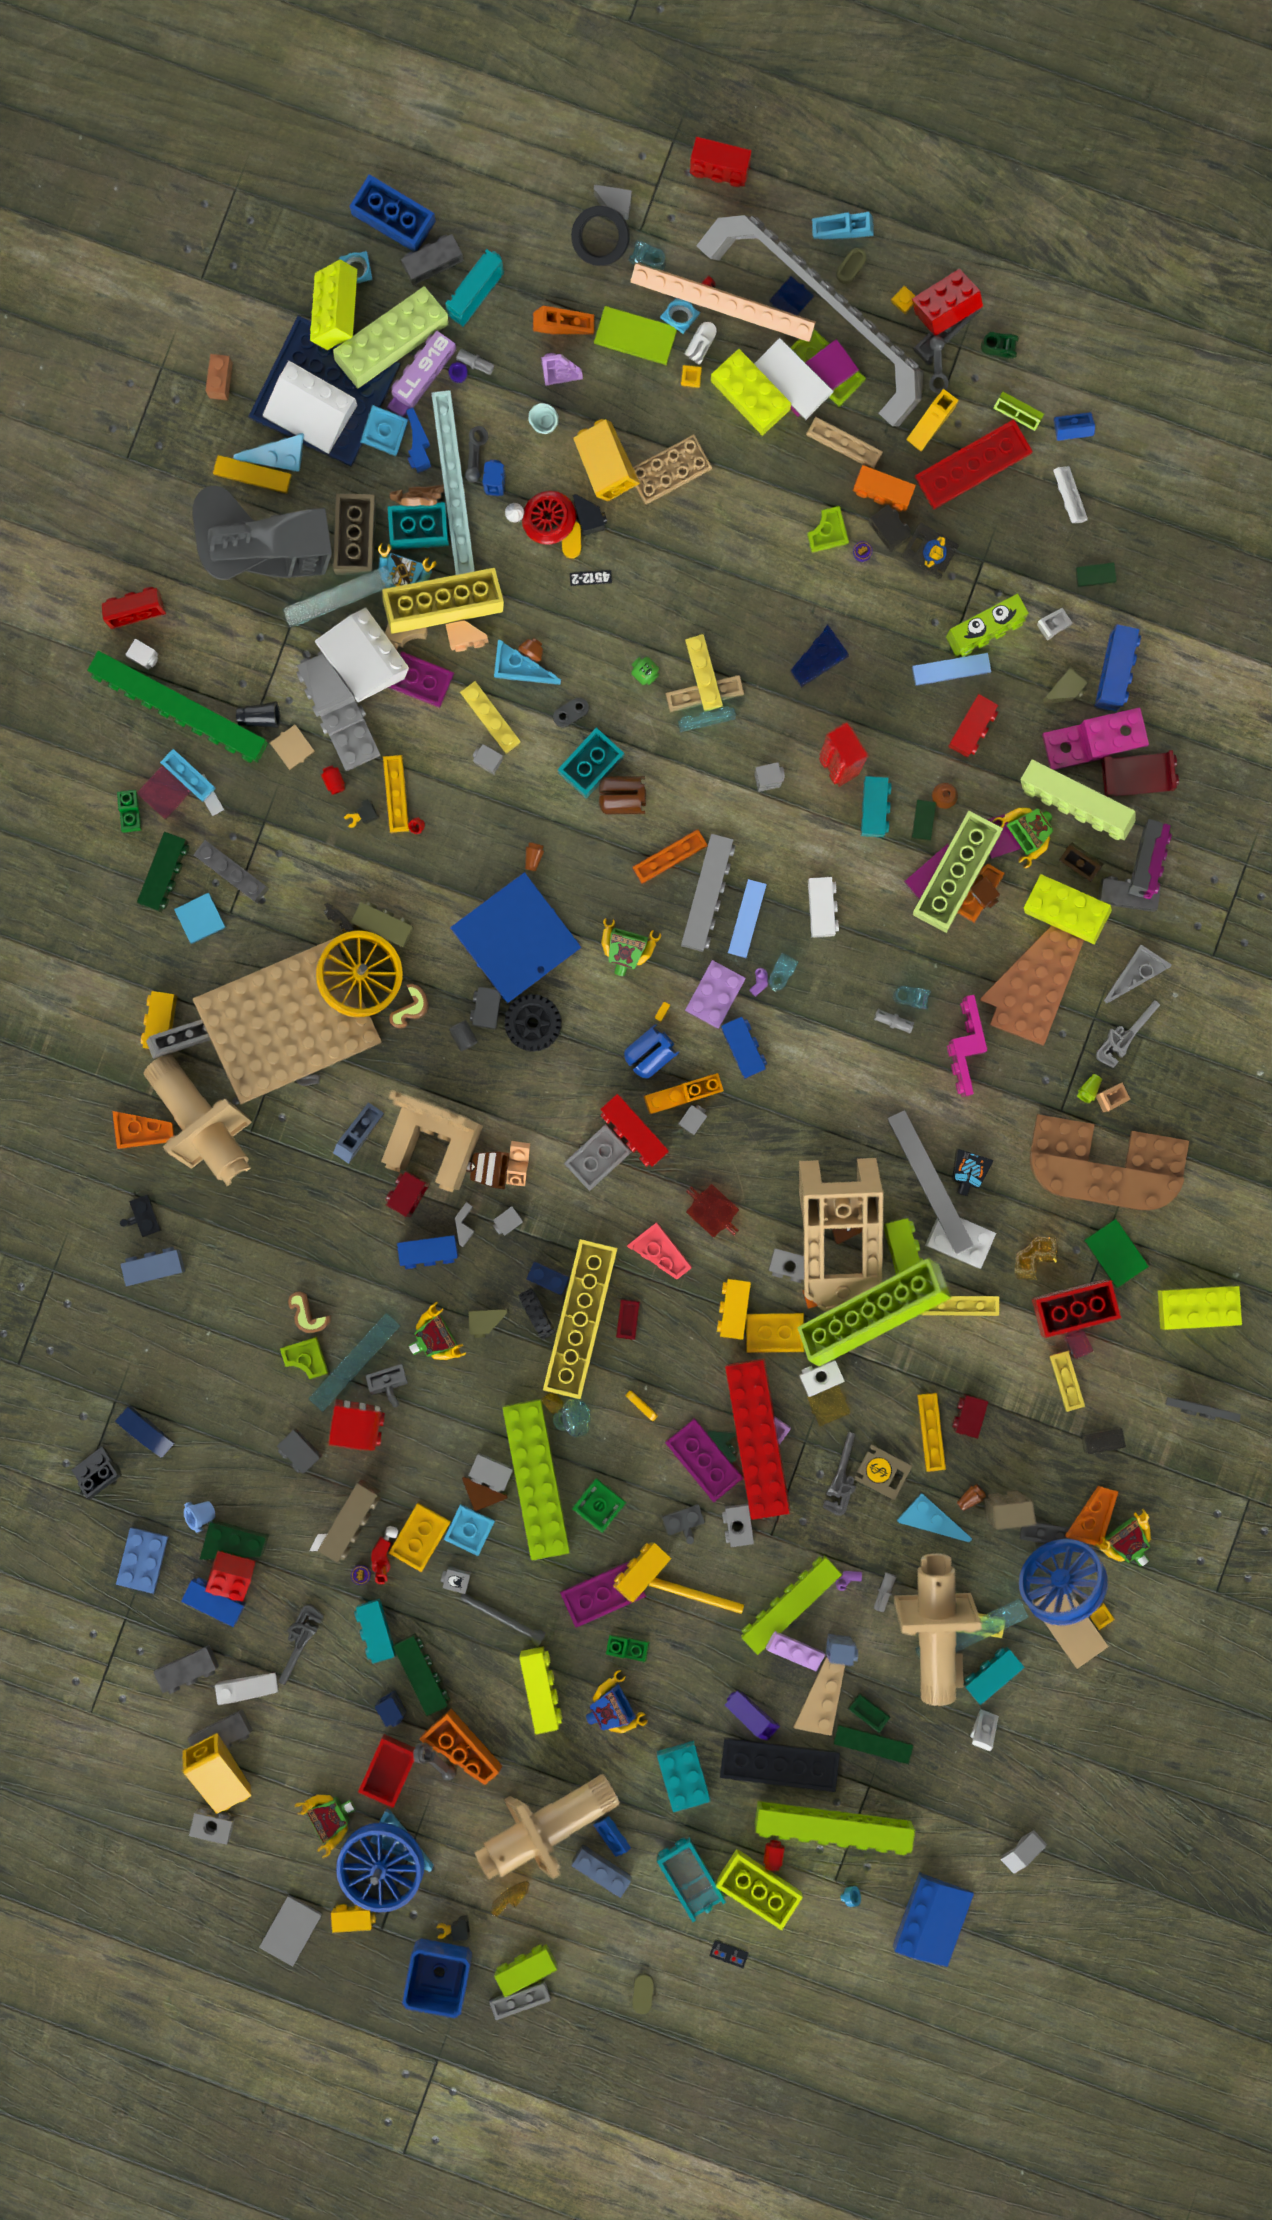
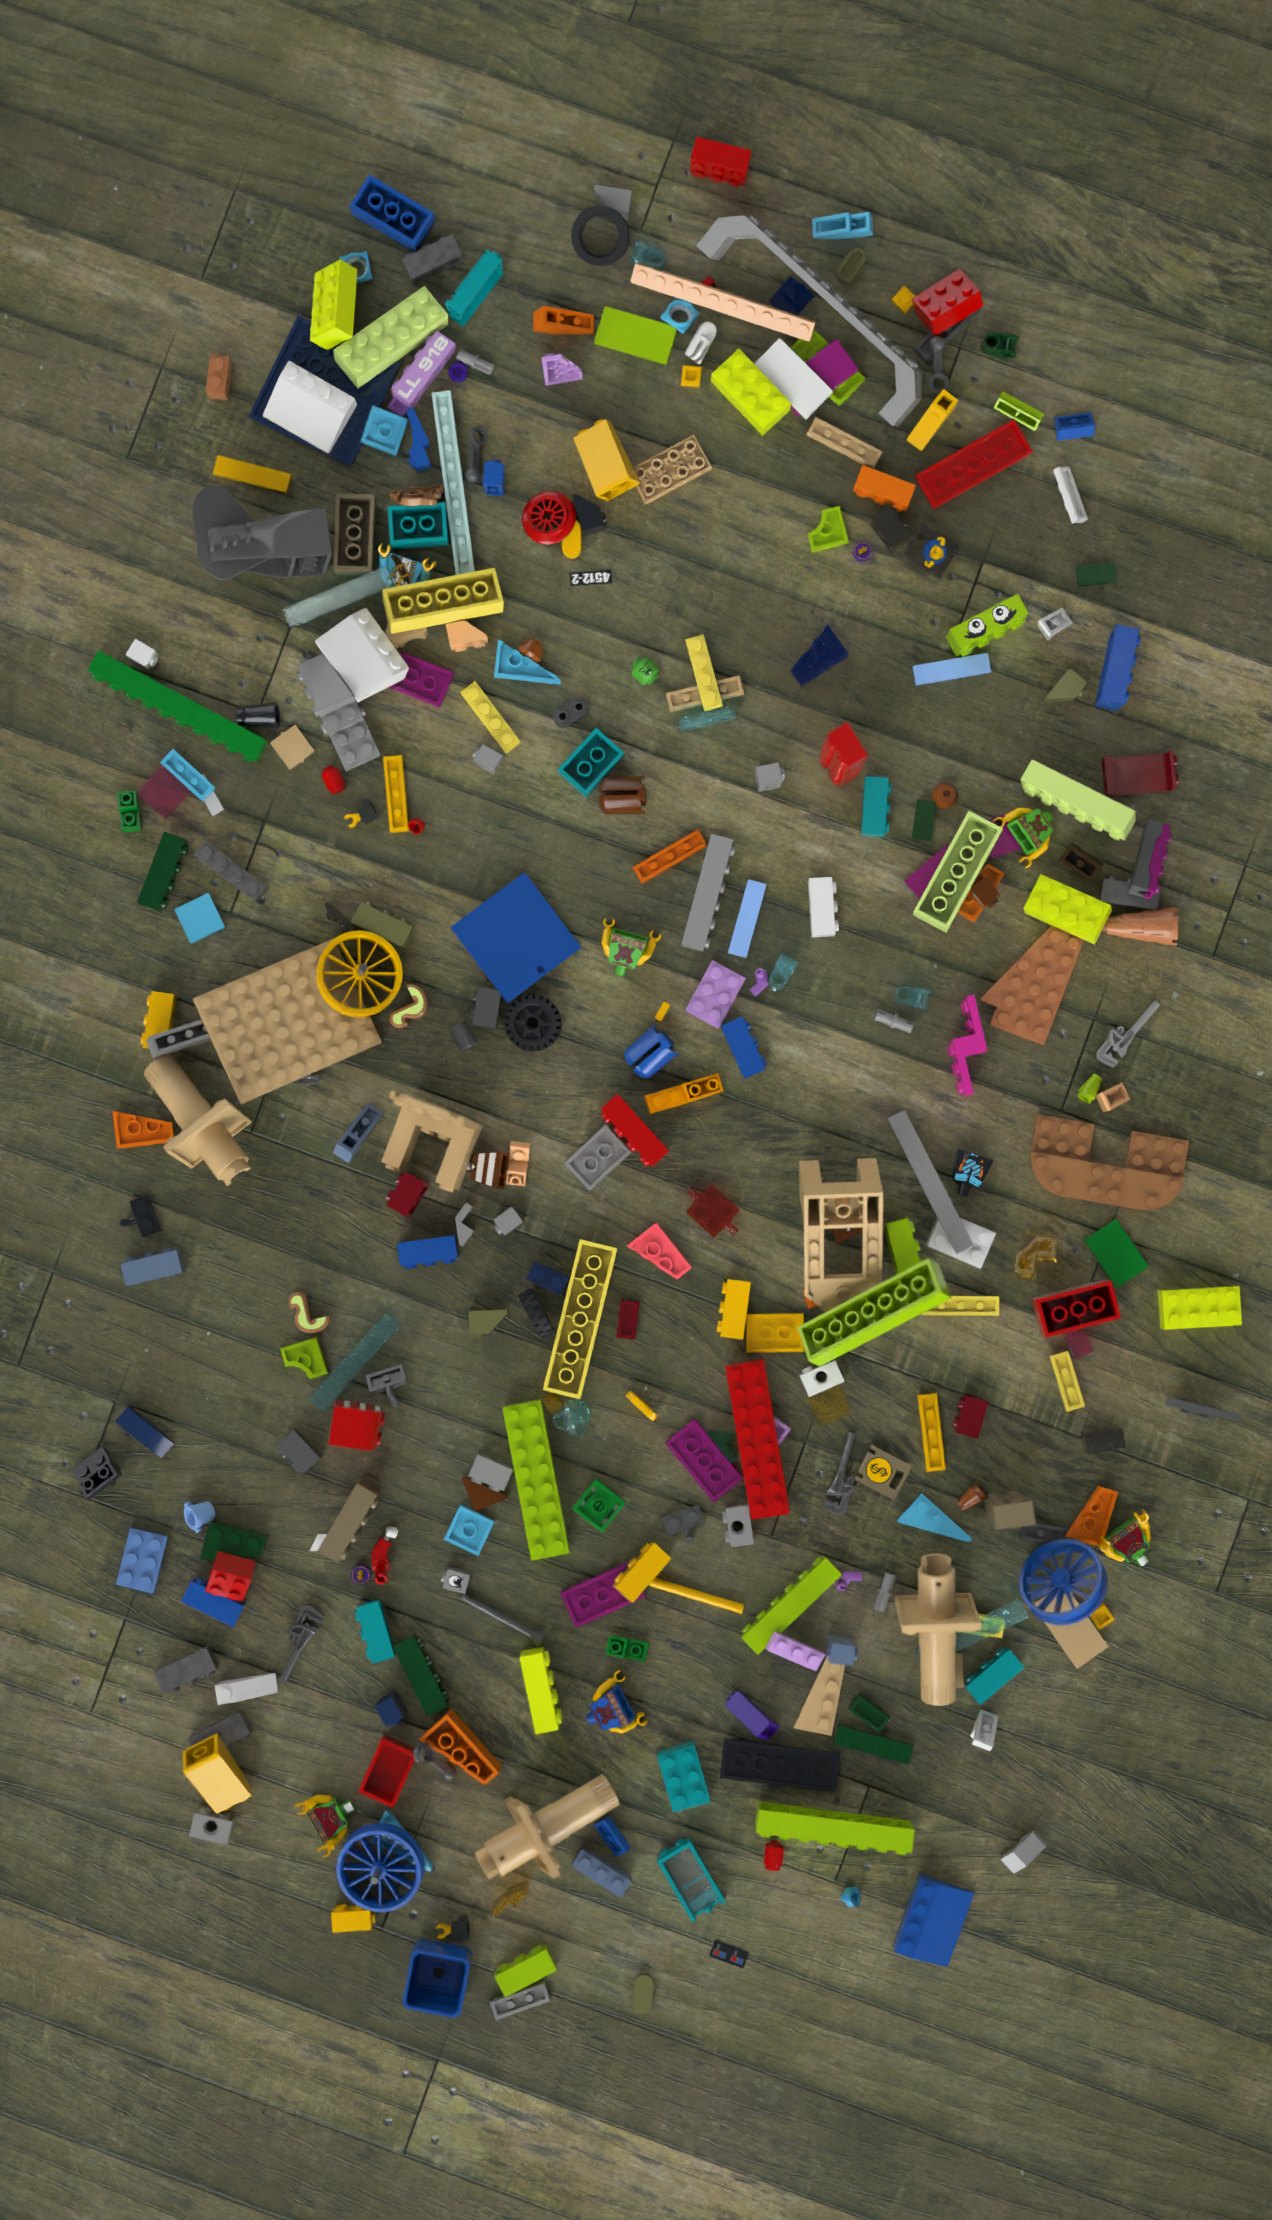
red slope [101,587,166,629] -> none
medium azure wing [234,433,304,472] -> none
light grey tile [259,1895,322,1967] -> none
yellow tile [389,1502,451,1573] -> none
torso [409,1302,466,1360] -> none
white plate [505,503,524,522] -> none
dark orange cone [525,842,544,871] -> none
light aqua hair [528,403,558,434] -> none
light grey brick [678,1105,707,1135] -> none
neon yellow brick [716,1849,803,1930] -> none
light grey brick [768,1248,804,1283] -> none
red brick [948,694,999,758] -> none
dark pink bracket [1042,708,1149,770] -> none
light grey wing [1103,945,1172,1003] -> none
none -> nougat cone [1103,907,1178,946]

